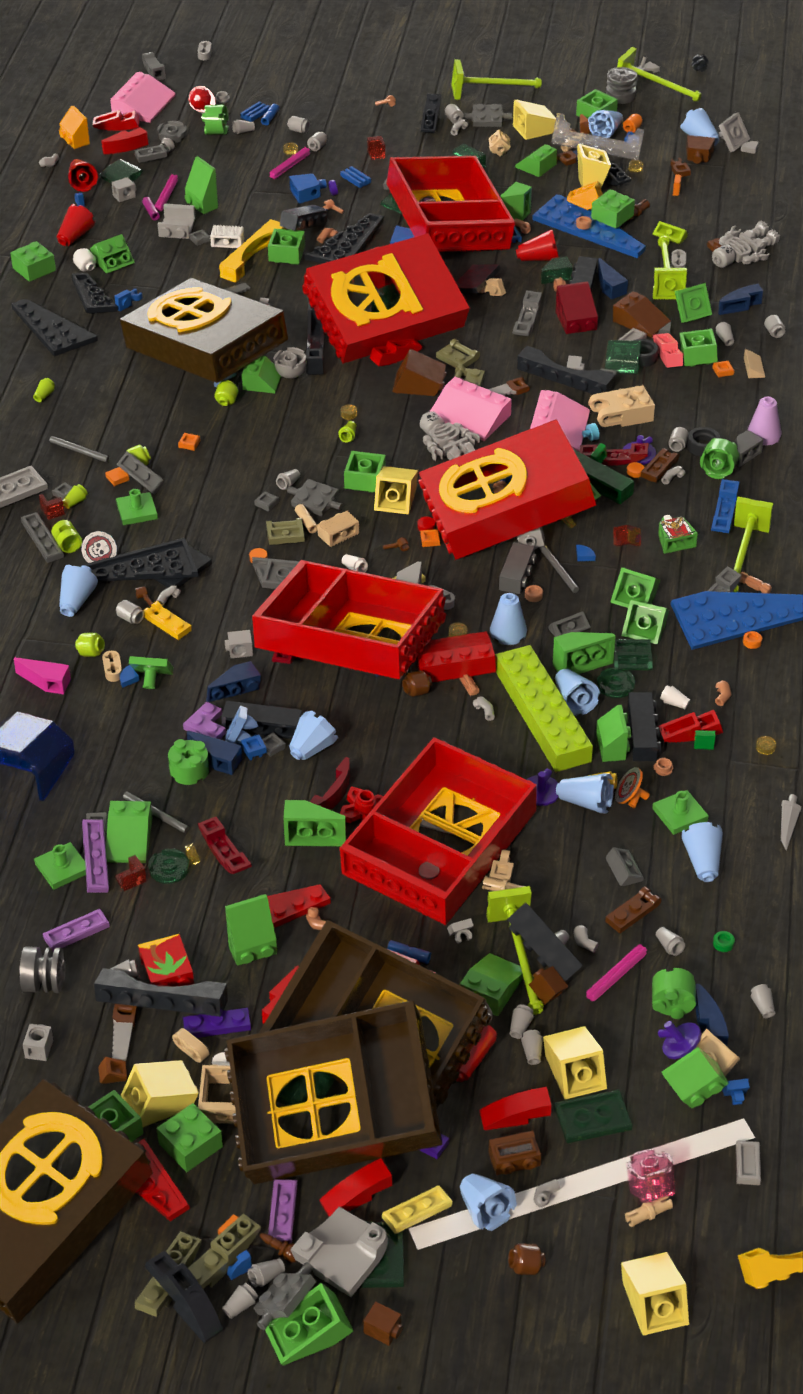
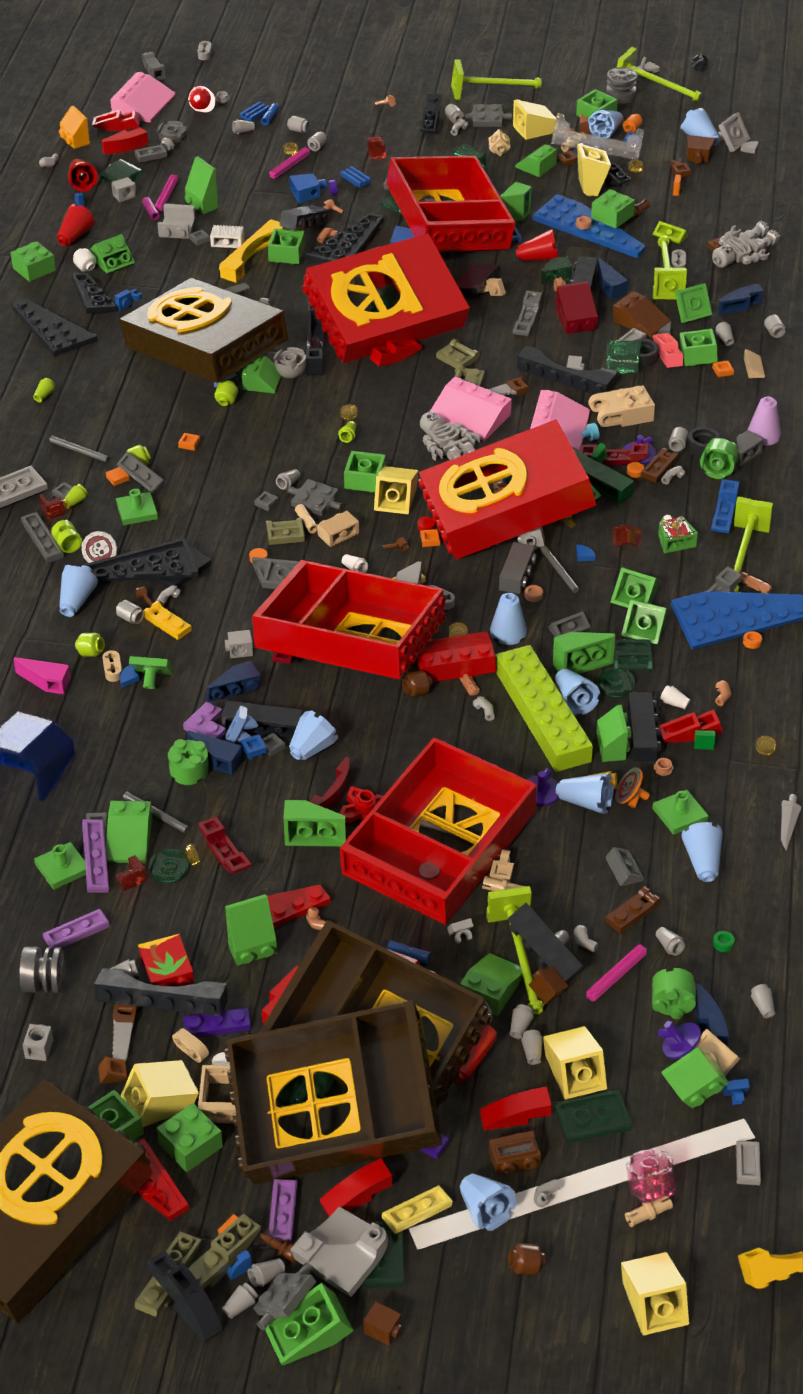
bright green brick [202,105,229,135] -> none
reddish brown slope [392,349,447,396] -> none
nougat arm [514,218,531,234] -> none
light orange slope [567,181,603,210] -> none

